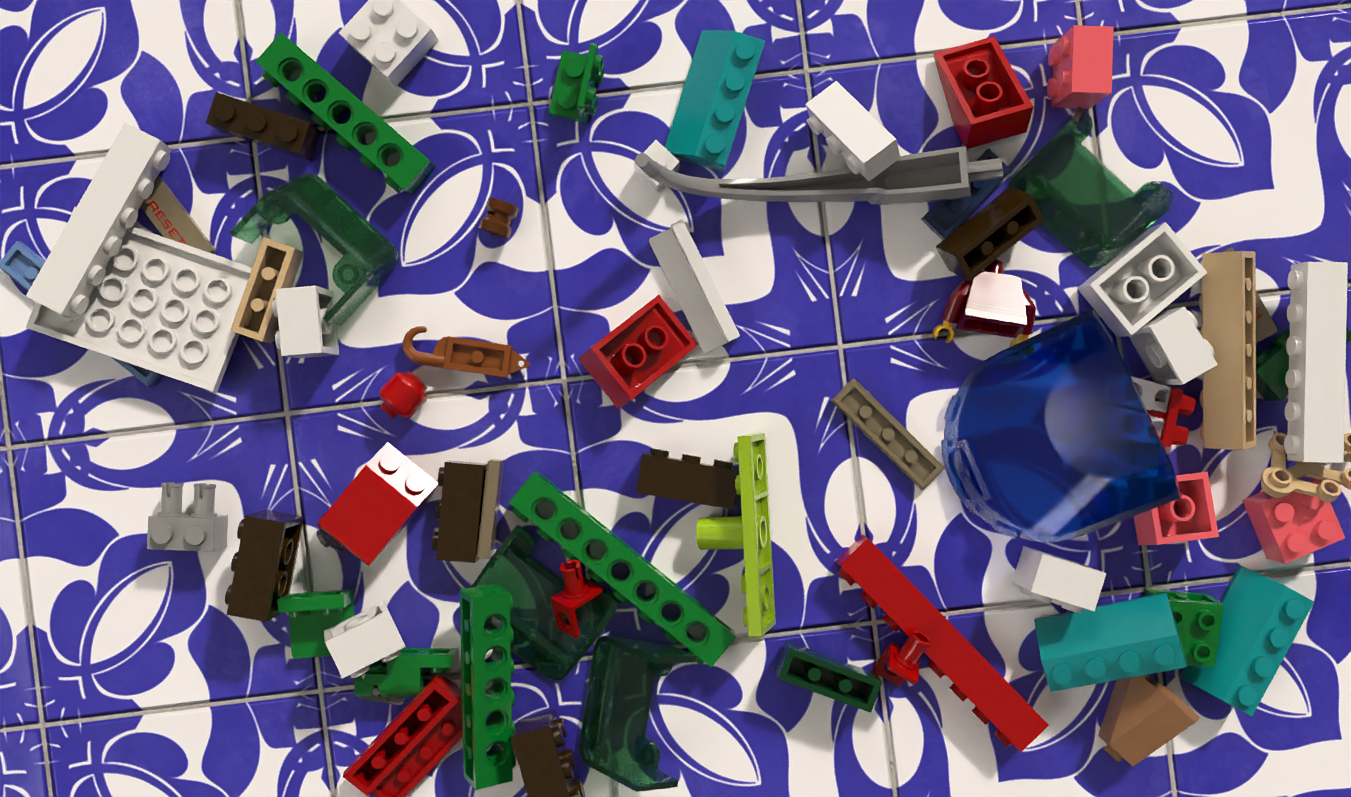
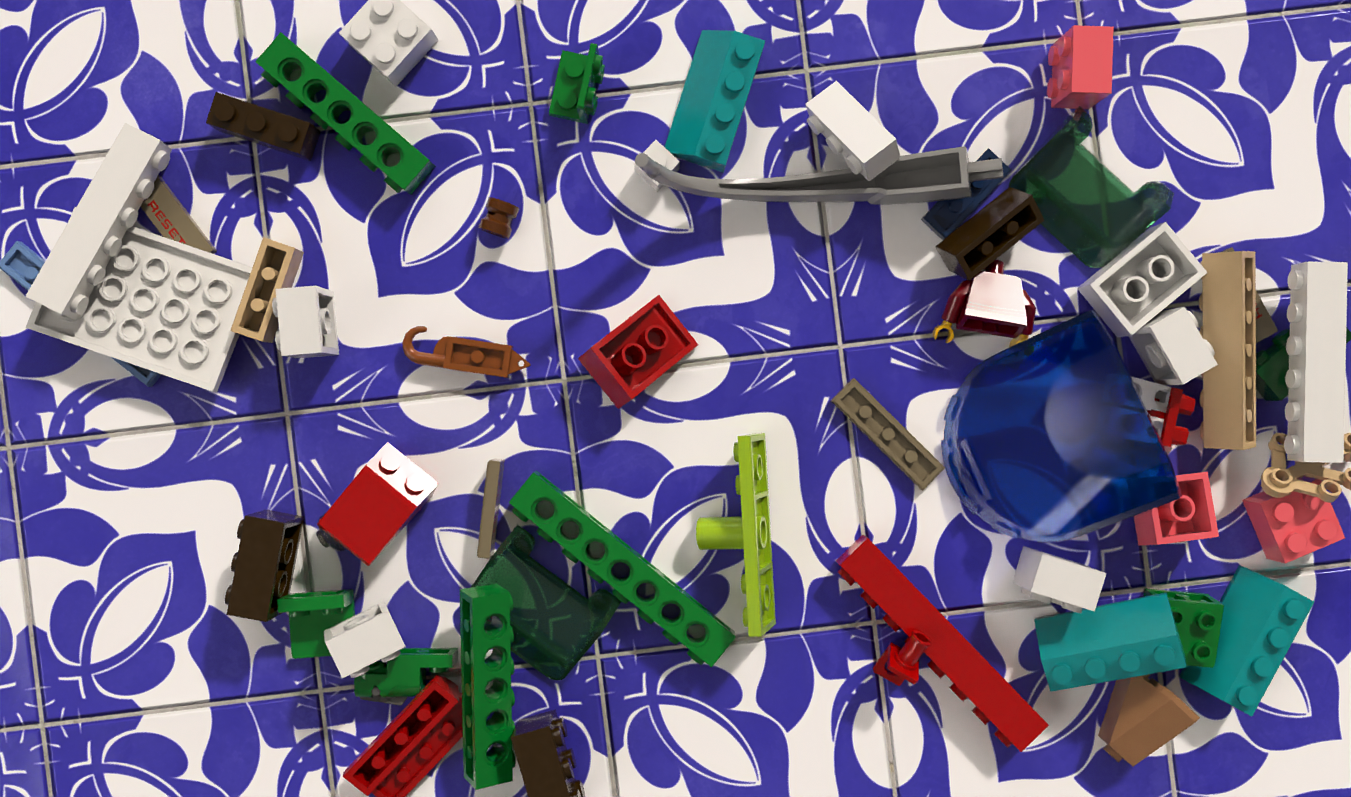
light grey brick [147,482,228,552] -> none
clear green windscreen [229,173,399,326] -> none
red head [379,371,428,419] -> none
dark brown brick [432,460,487,563] -> none
red bracket [550,560,603,639] -> none
clear green windscreen [579,636,697,792] -> none
dark brown brick [636,448,739,510] -> none
white panel [649,219,740,353] -> none
dark green brick [775,641,882,713] -> none
red slope [934,36,1033,149] -> none

